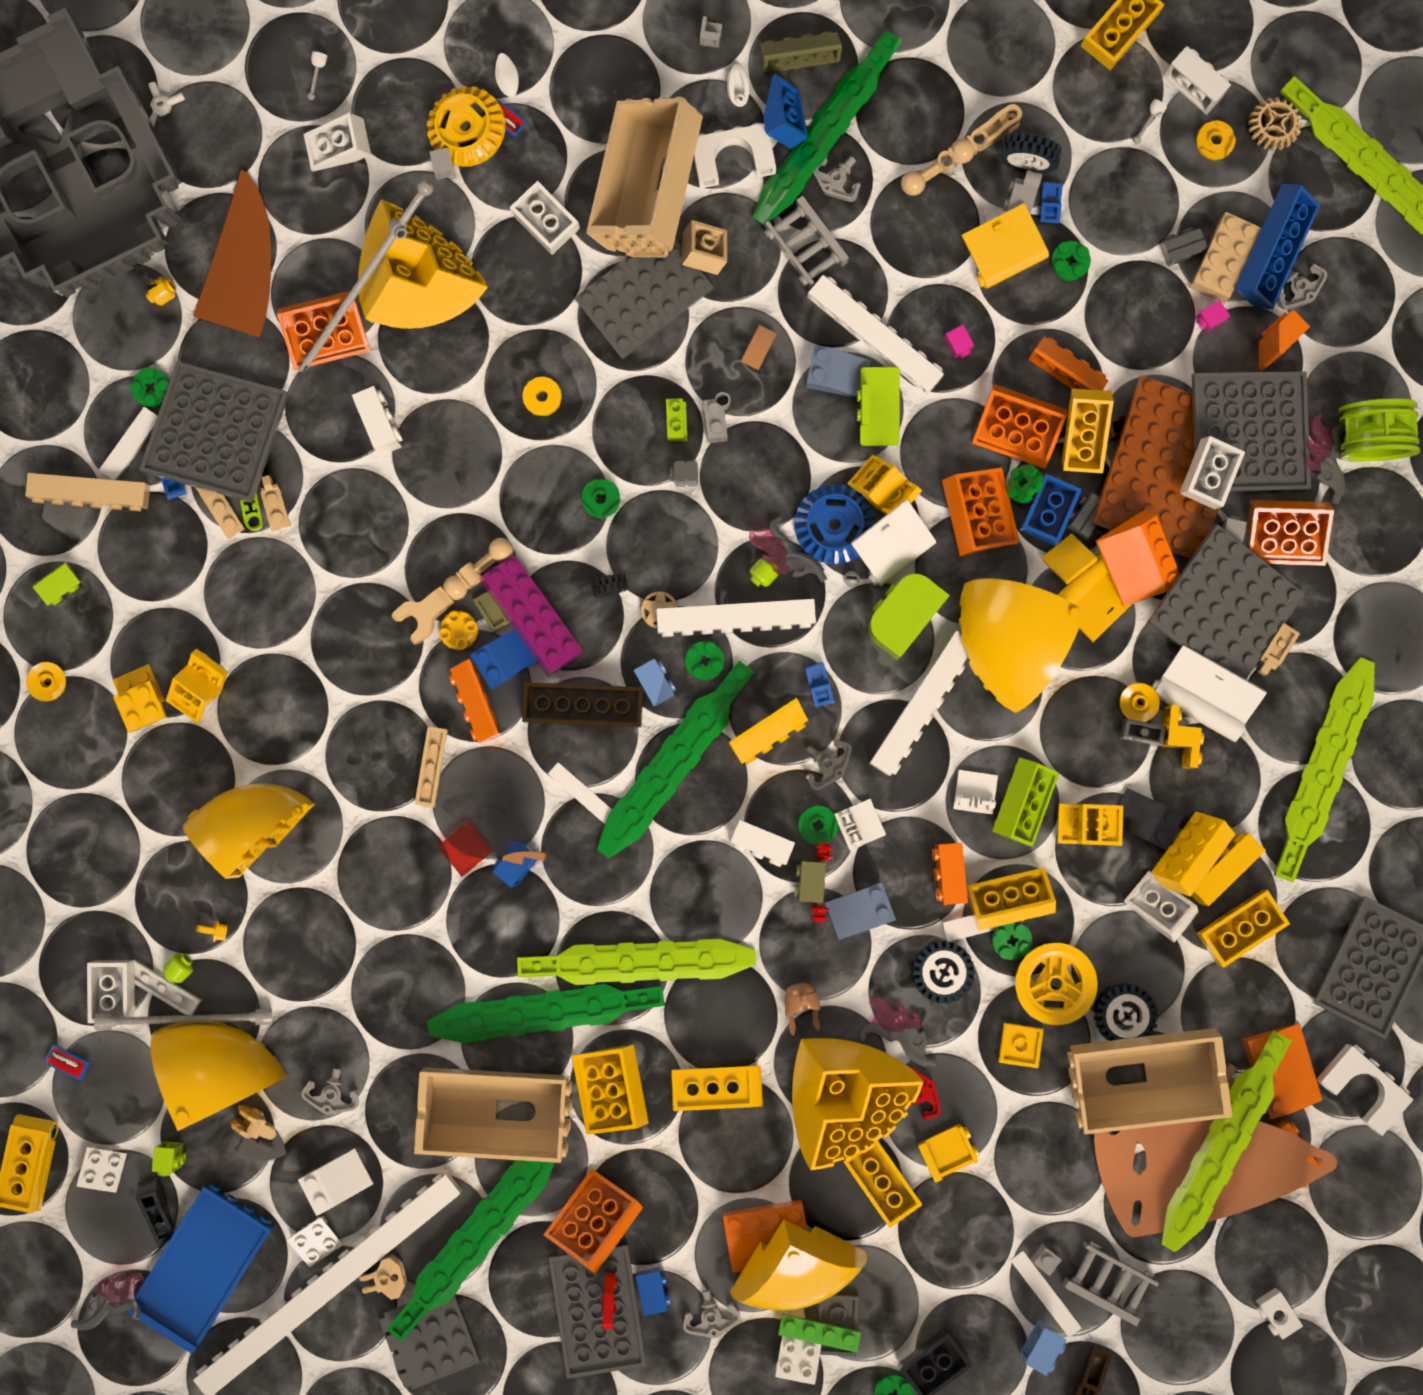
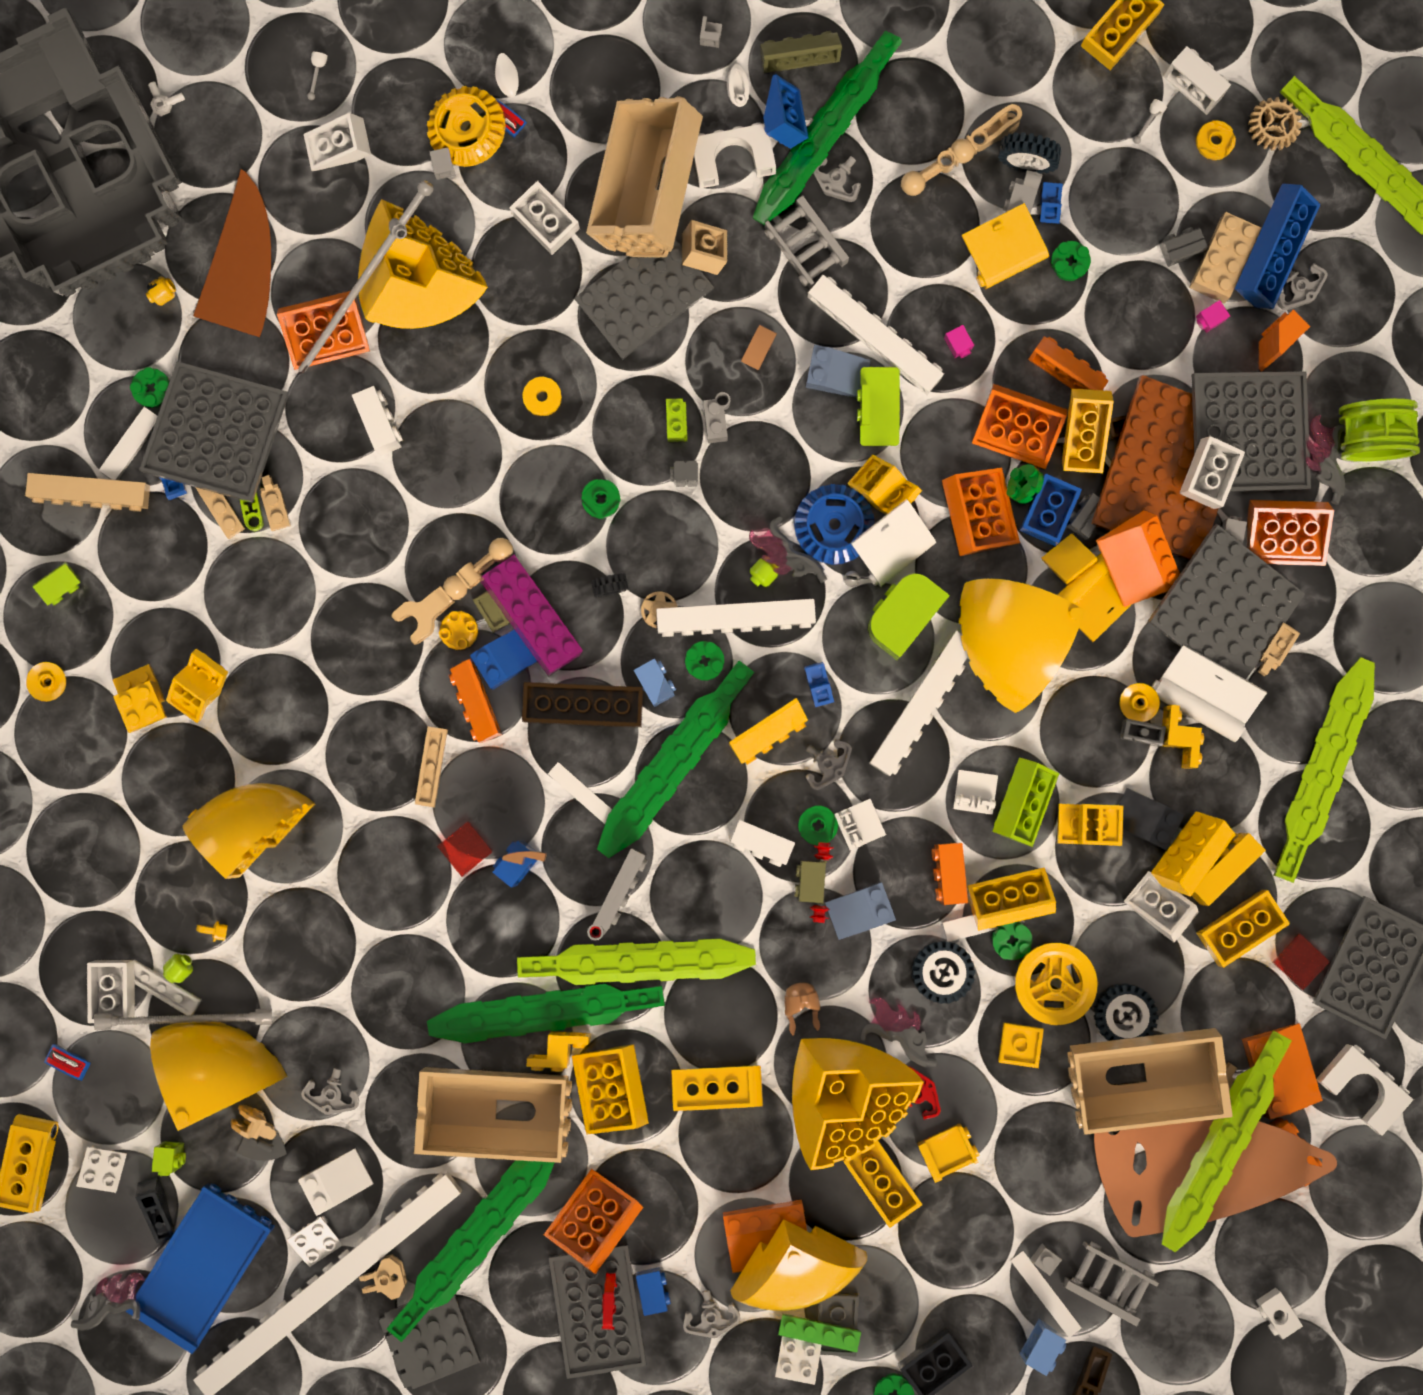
none -> yellow bracket [526,1031,591,1072]
none -> light grey hinge [587,848,648,940]
none -> clear red tile [1272,934,1330,990]

